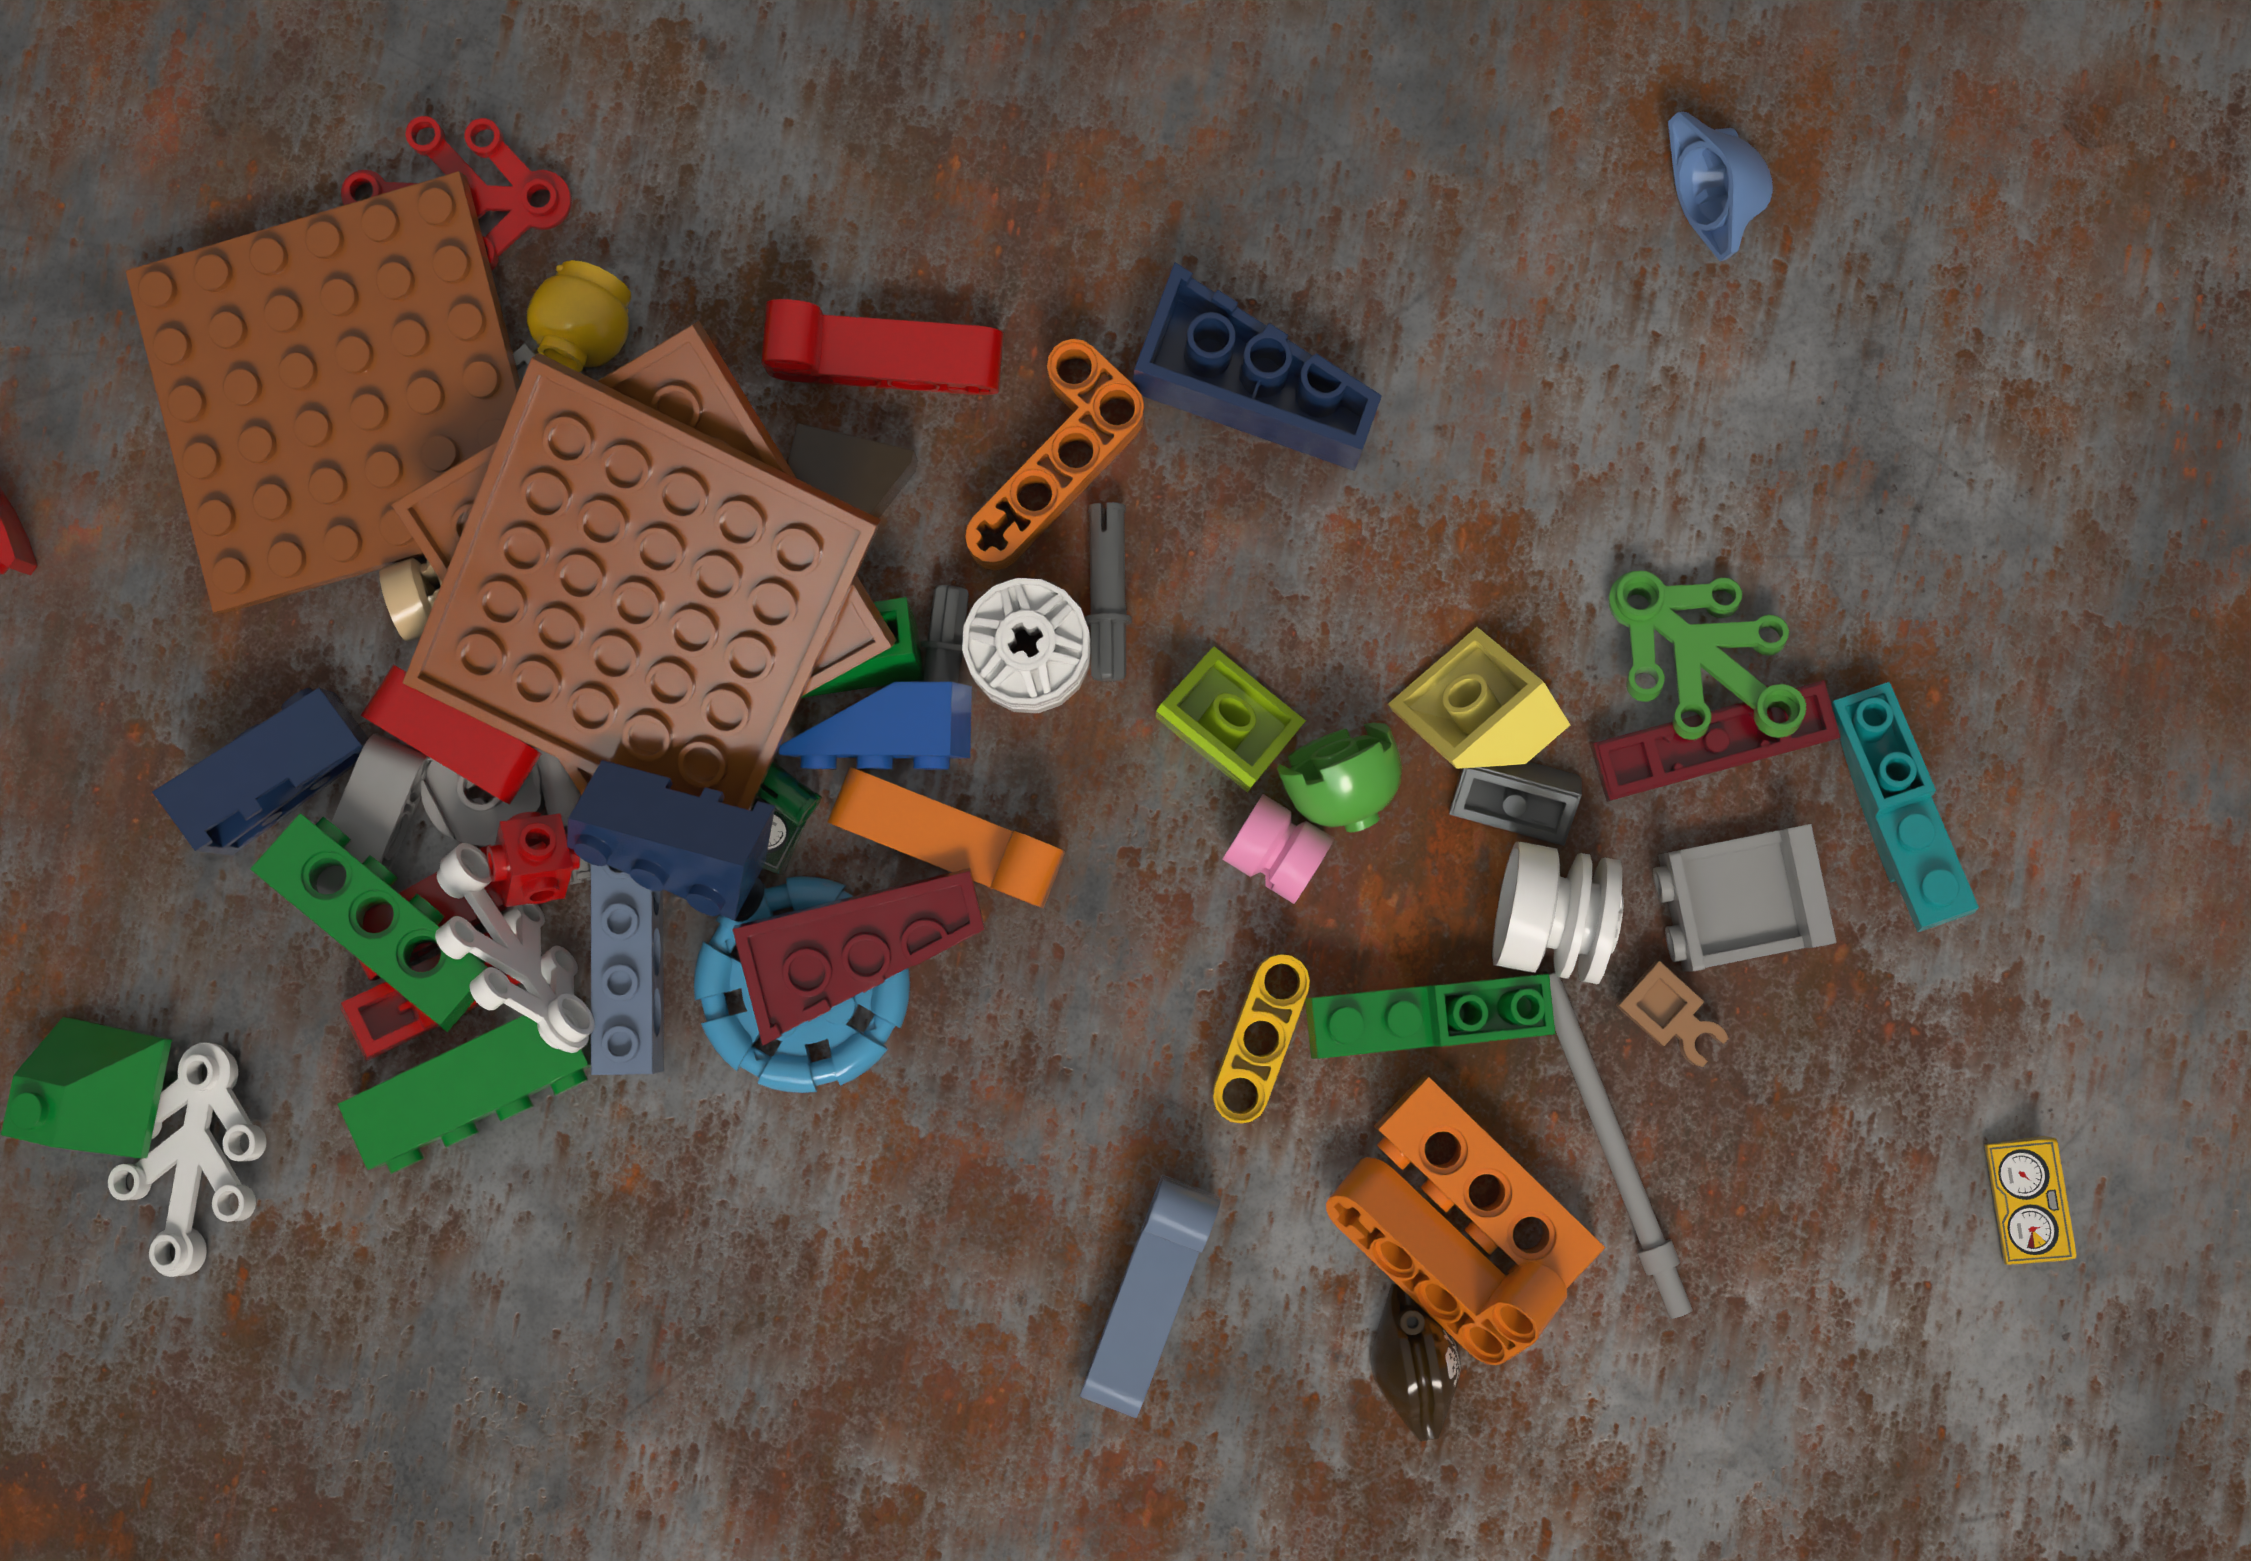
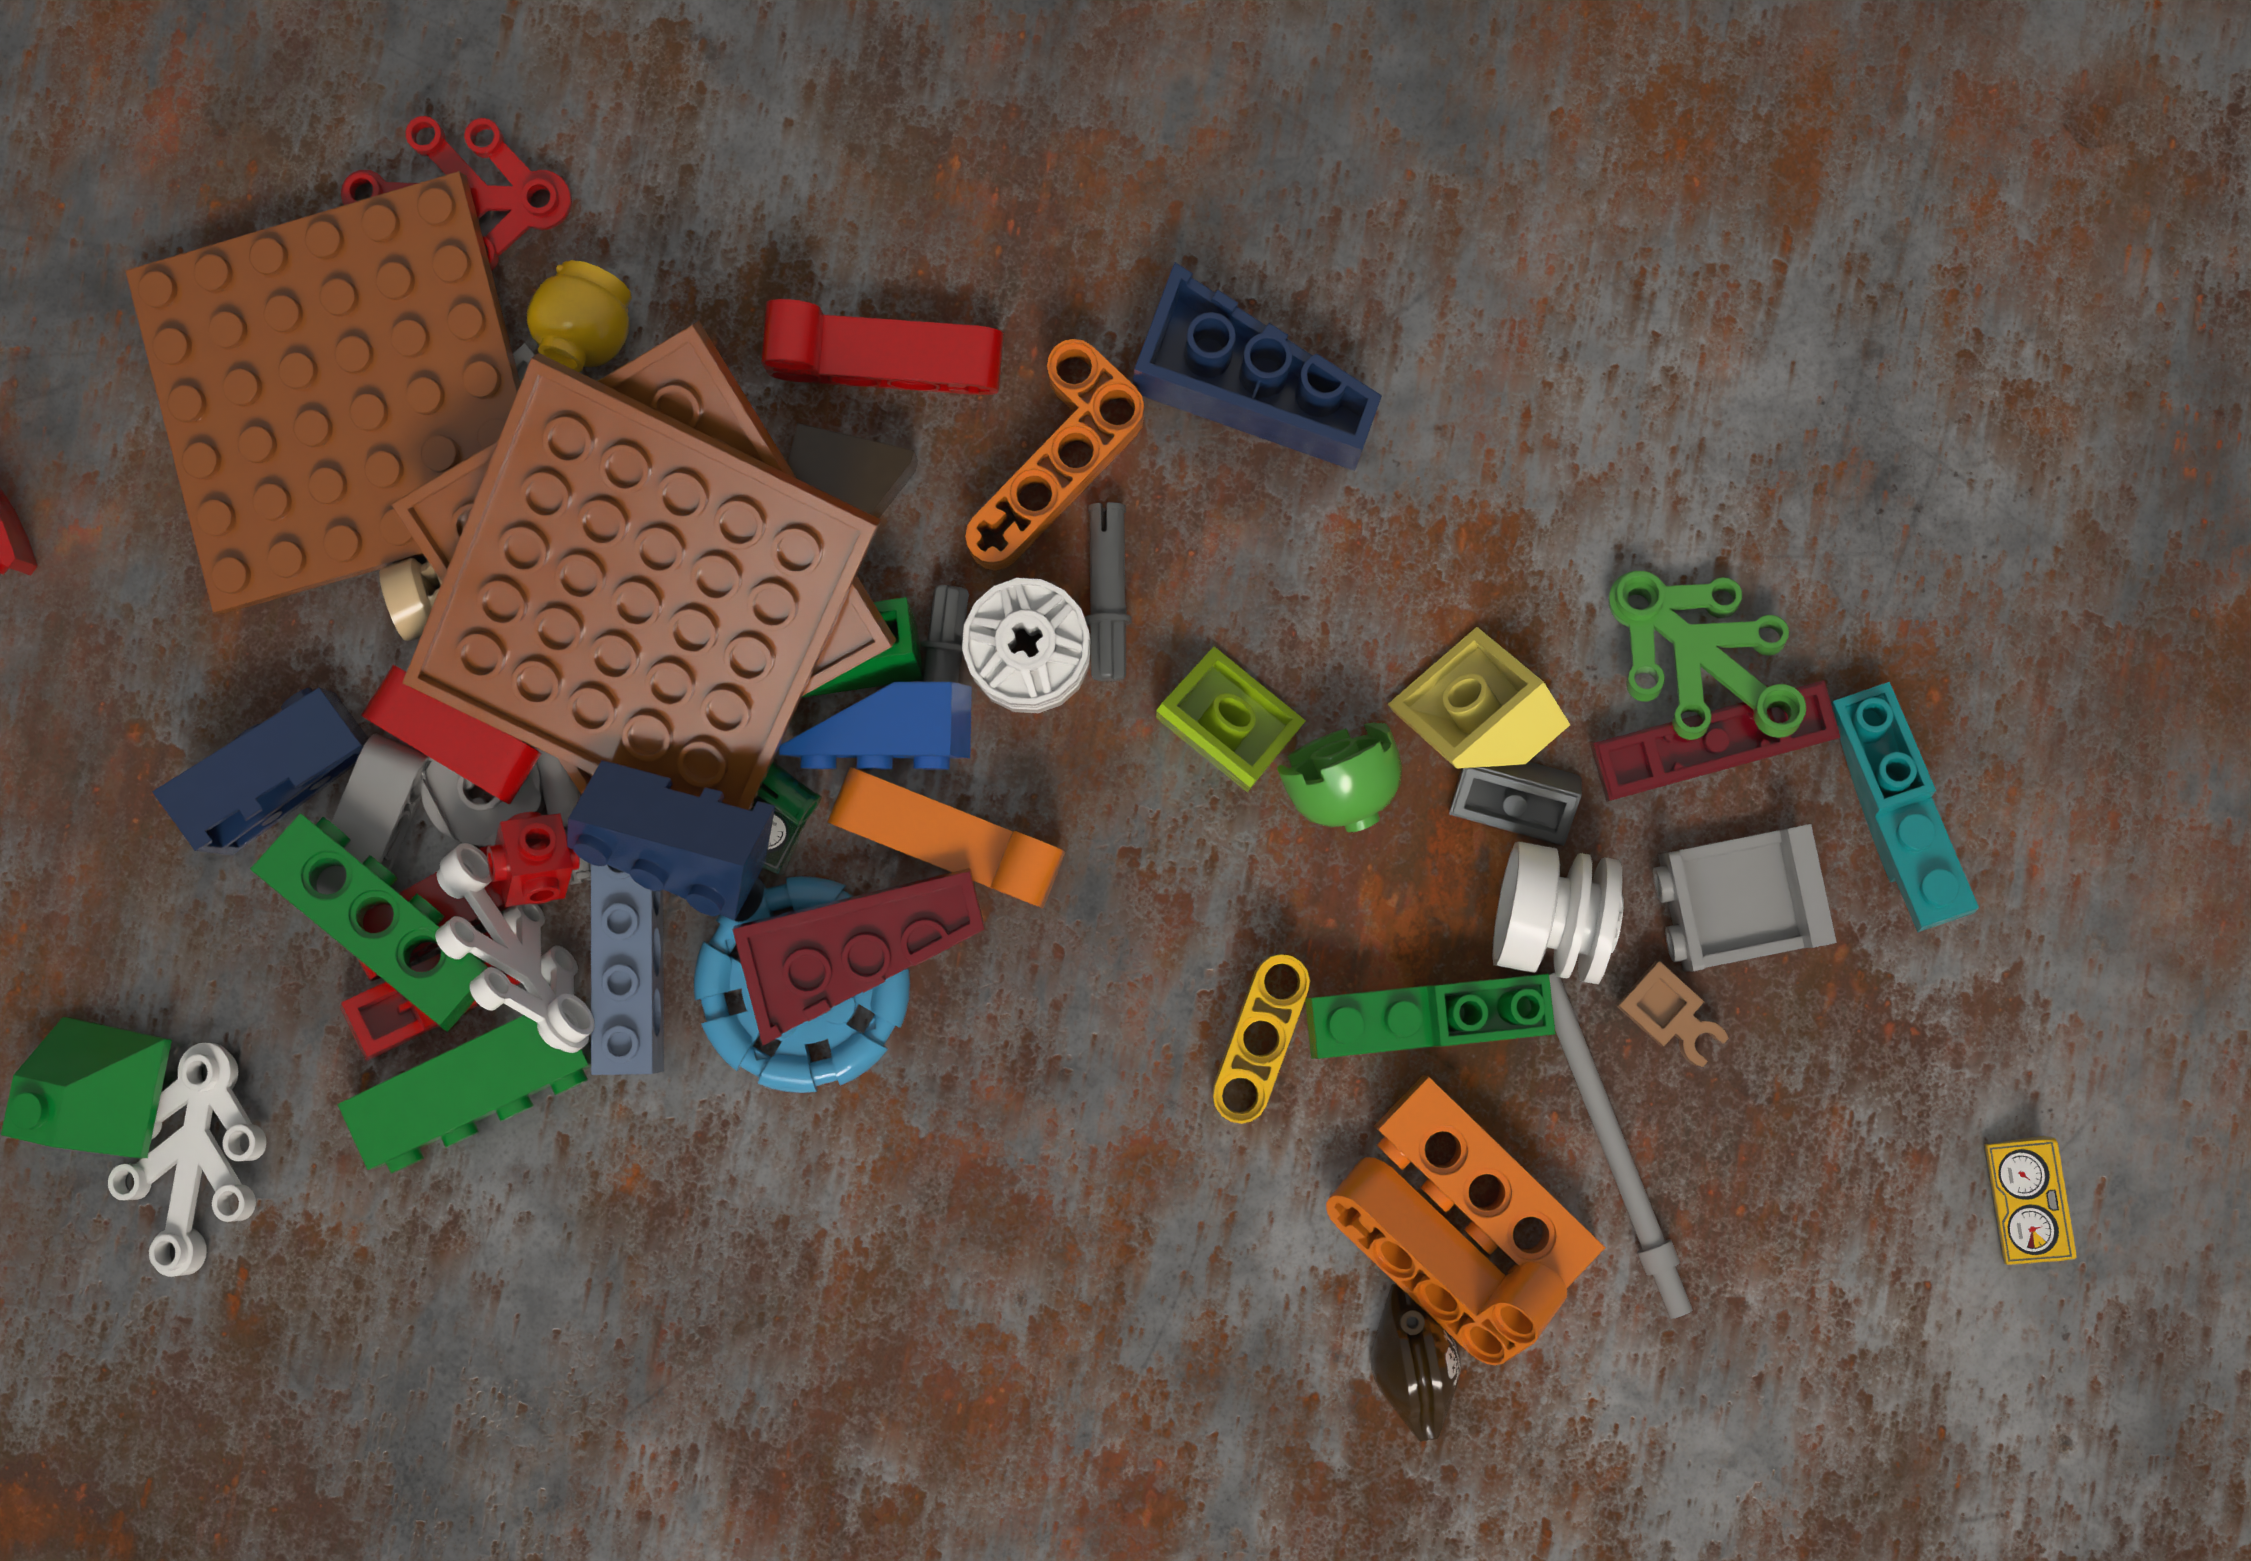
sand blue beam [1079,1174,1221,1418] -> none
bright pink wheel [1222,794,1335,904] -> none
medium blue hat [1668,112,1773,262] -> none

